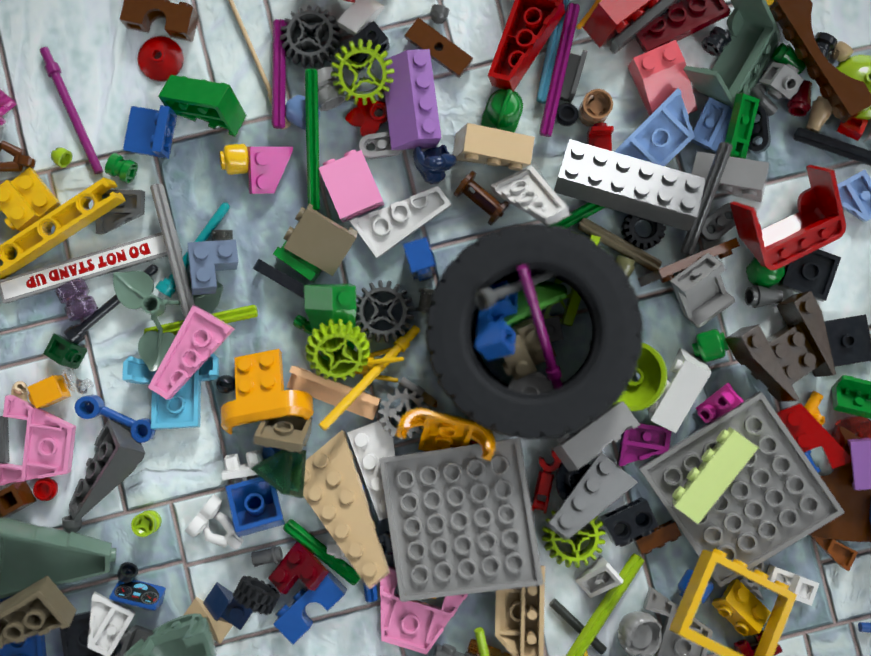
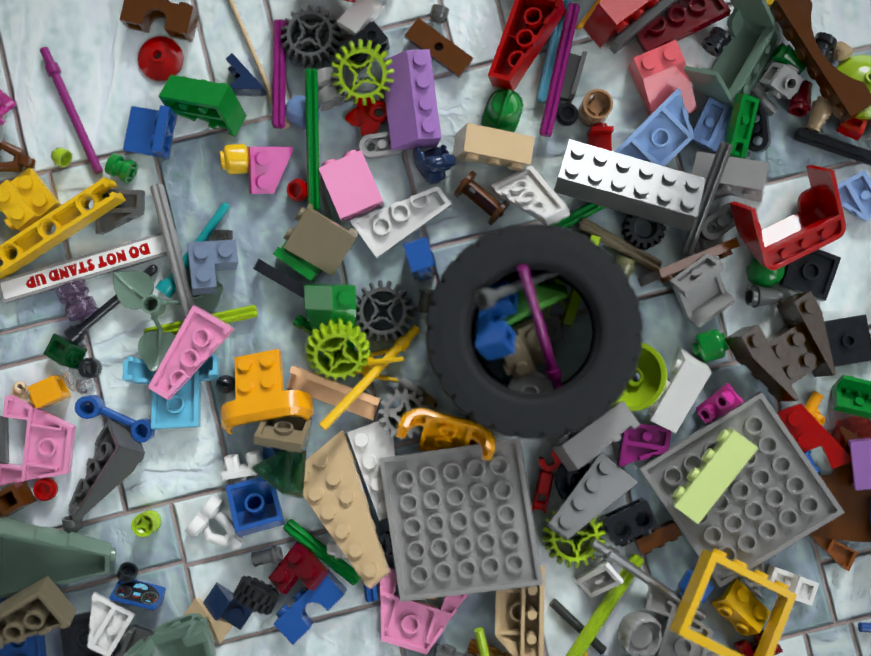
none -> black axle [78,358,102,378]
none -> dark blue slope [225,53,267,96]
none -> red plate [286,179,307,202]
none -> flat silver bar [589,538,706,621]

